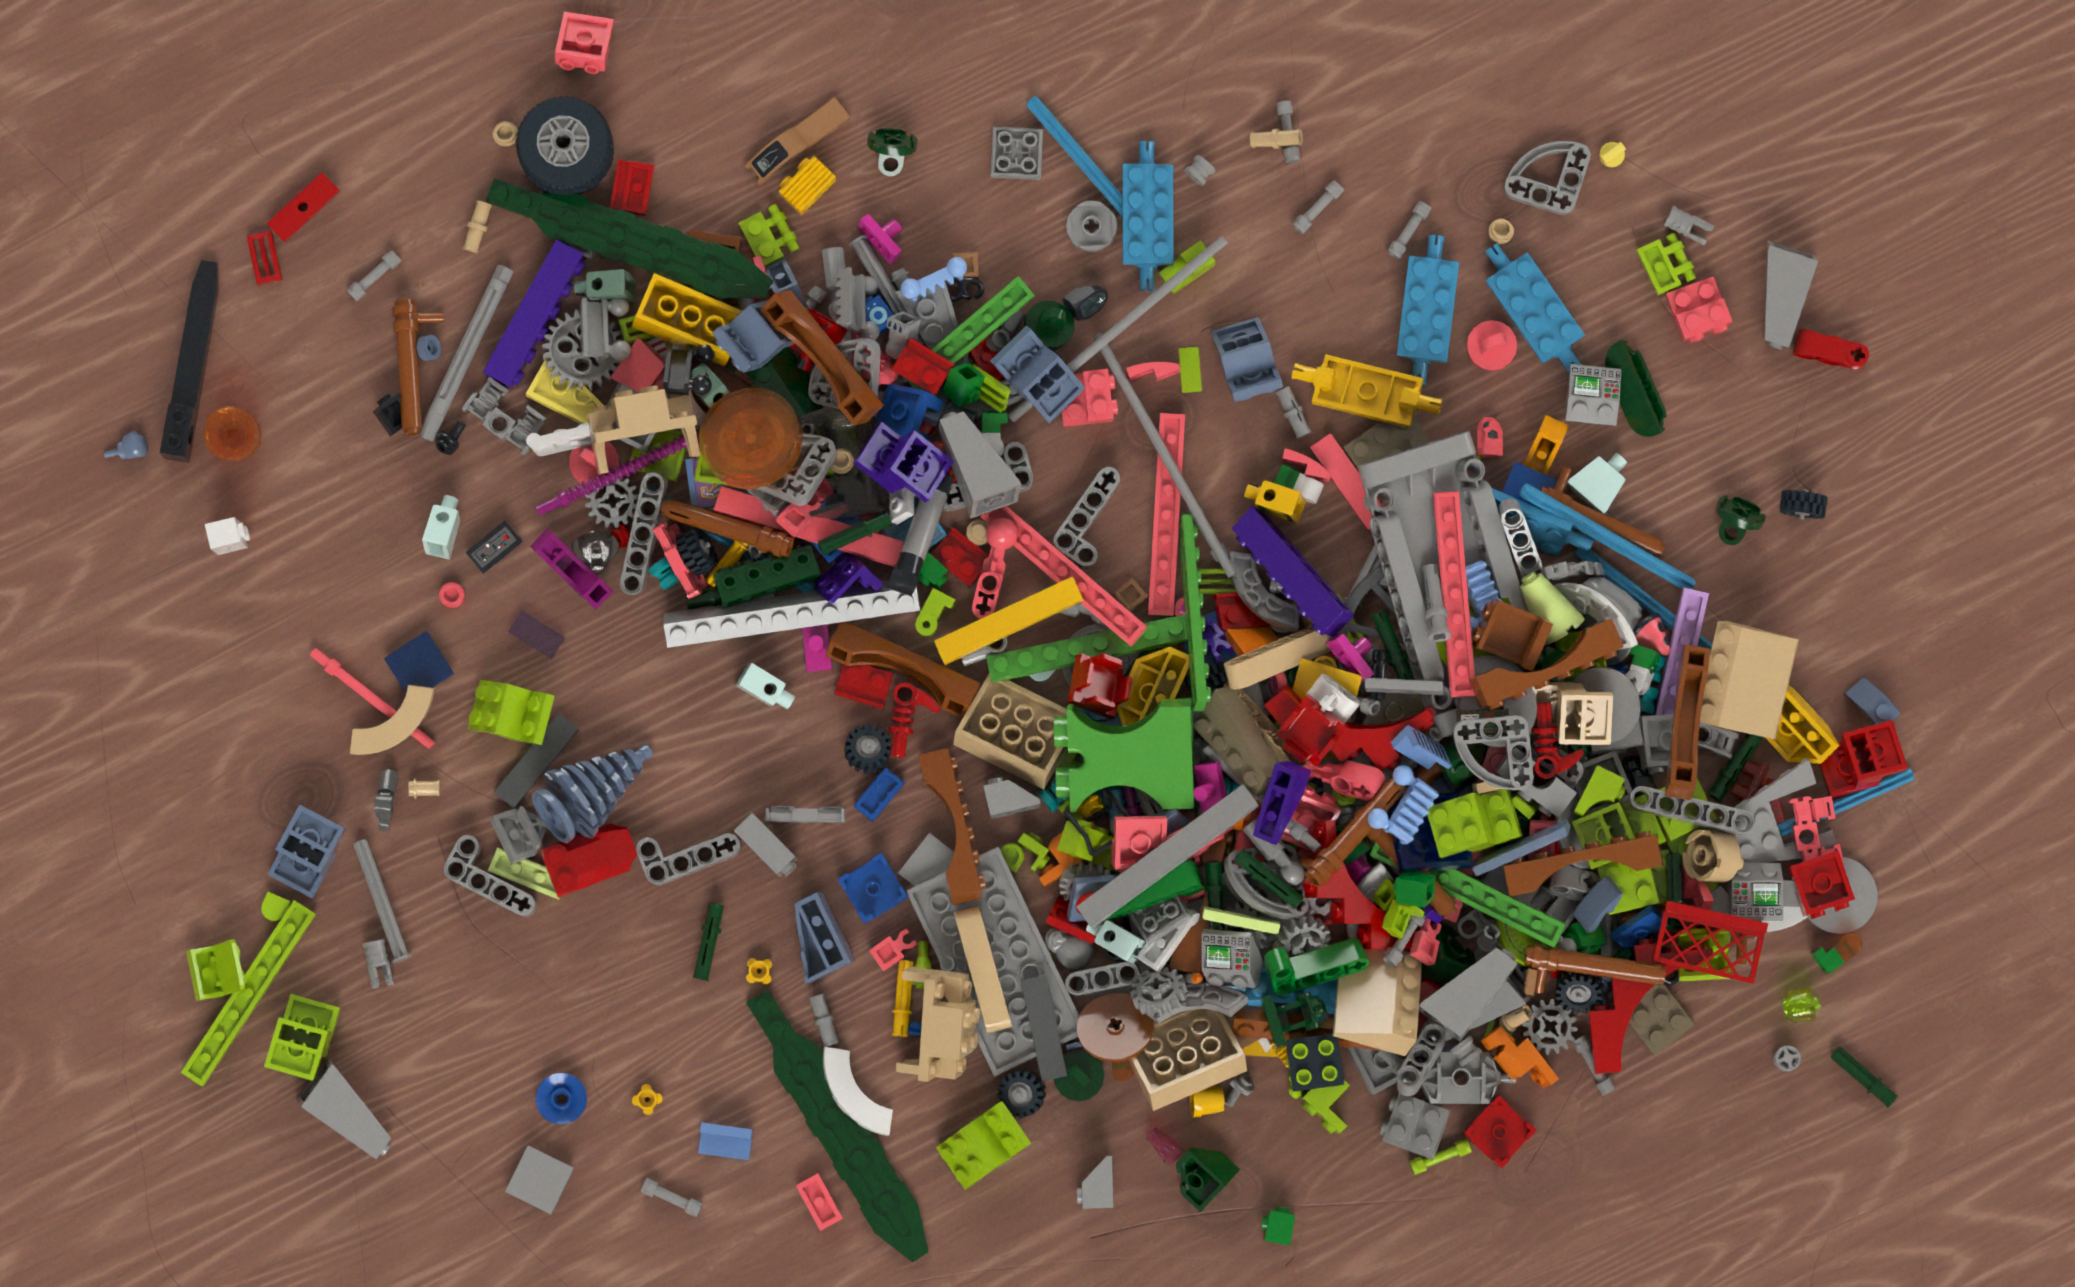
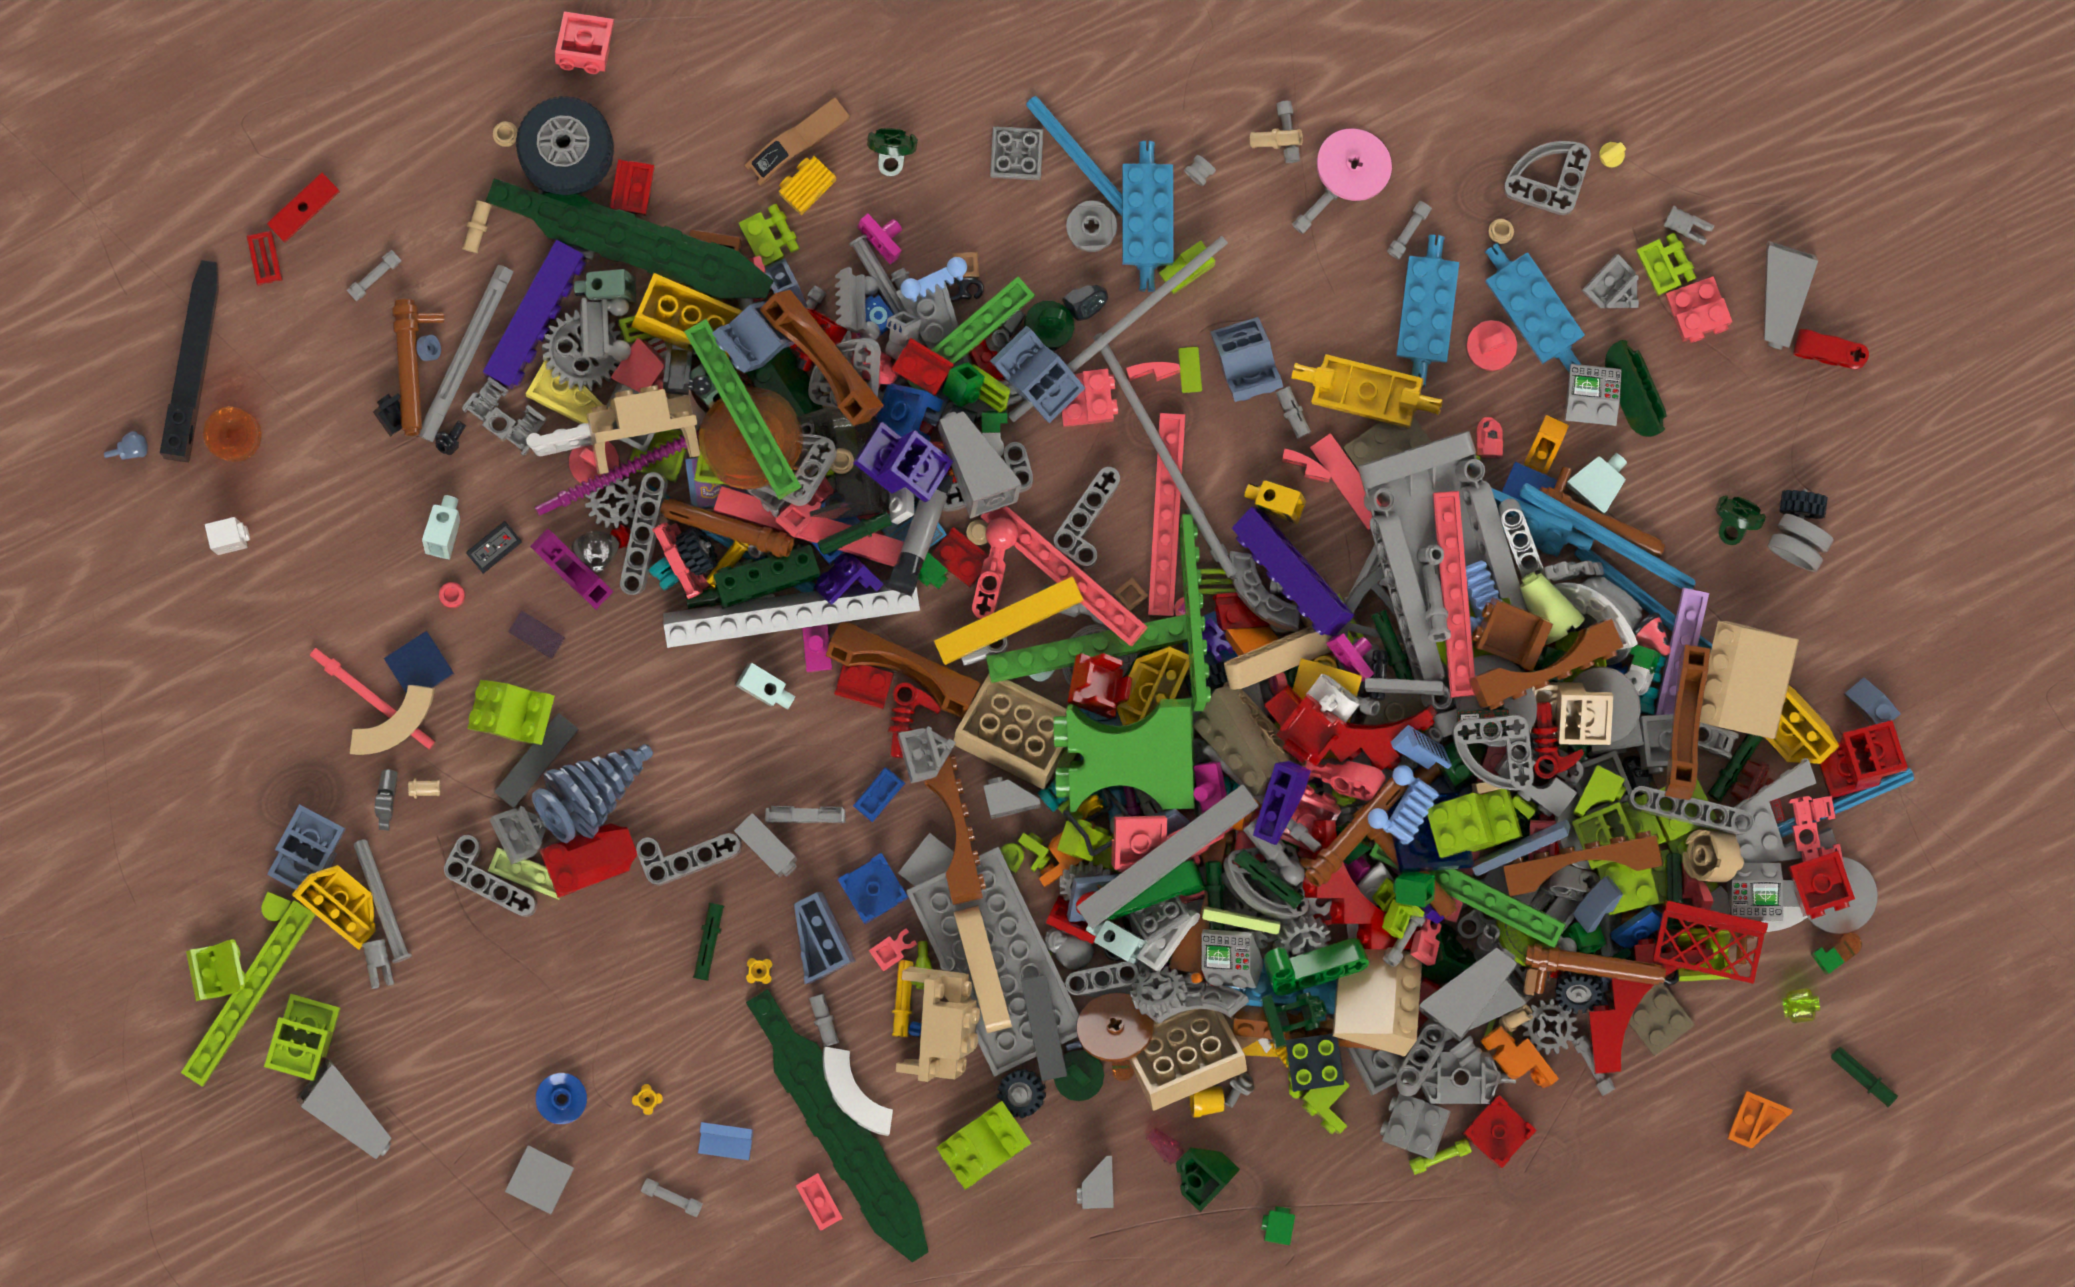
light grey piece [822,247,846,321] -> none
black wheel [844,724,891,774] -> none
lime leg [915,588,956,637] -> none
leg [1274,464,1324,504] -> none
light grey wheel [1773,1045,1801,1072] -> none
none -> yellow wedge [292,865,376,950]
none -> bright green plate [684,319,801,500]
none -> light grey slope [898,726,956,783]
none -> bright pink piece [1317,129,1392,201]
none -> light grey pin [1417,544,1444,565]
none -> light grey slope [1581,254,1639,308]
none -> orange wing [1727,1091,1793,1149]
none -> light grey wheel [1767,514,1834,572]

